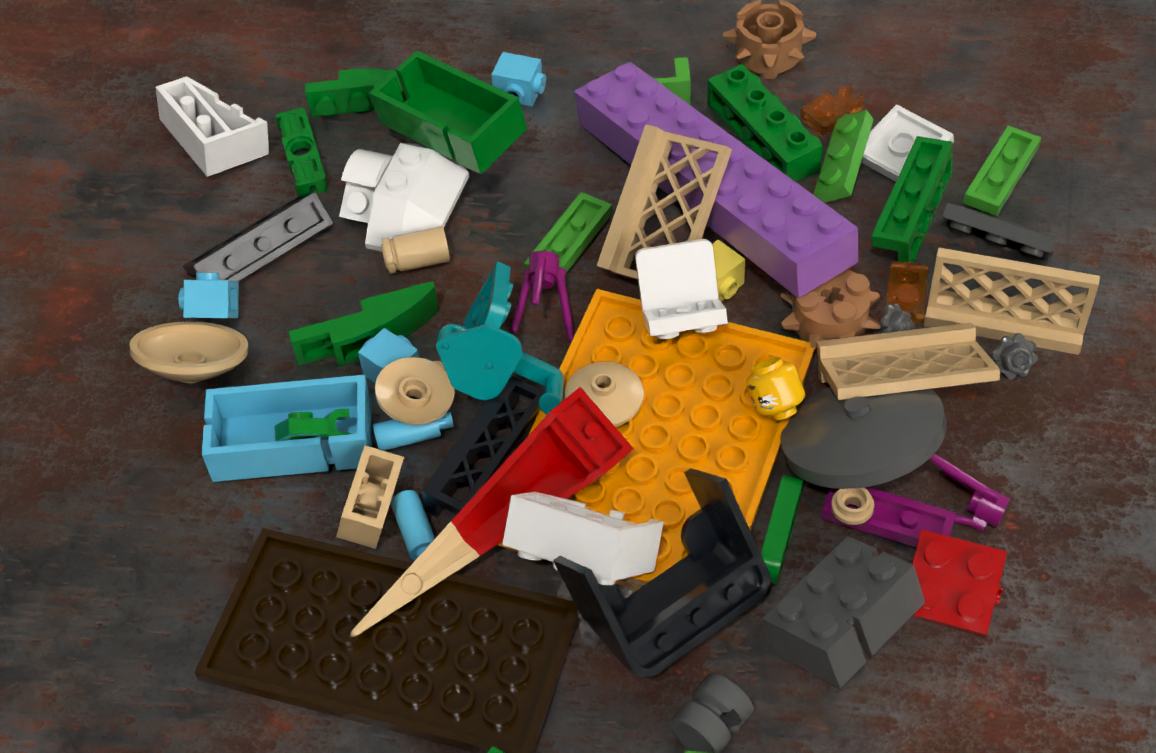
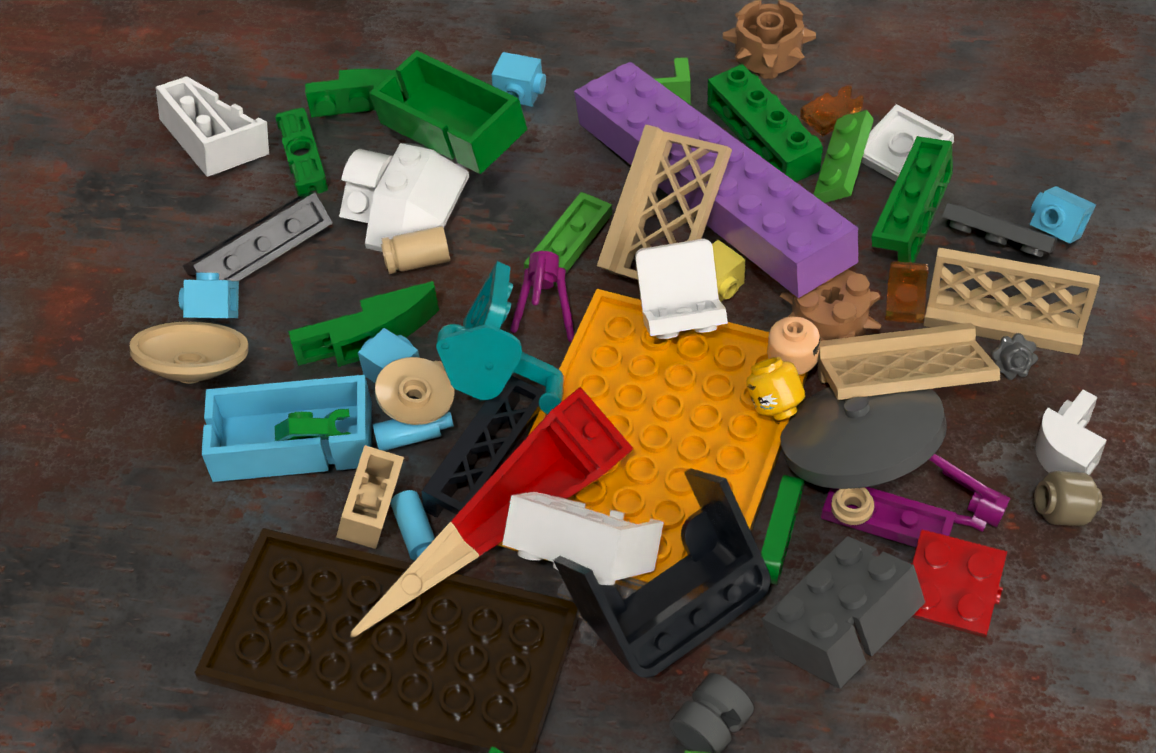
tan dish [565,362,644,427] -> none
dark grey plant [872,303,915,334] -> none
bright green plate [963,125,1042,216] -> none
none -> light nougat head [767,316,820,375]
none -> medium azure brick [1030,186,1096,243]
none -> dark tan head [1034,471,1102,526]
none -> white brick [1035,390,1107,475]

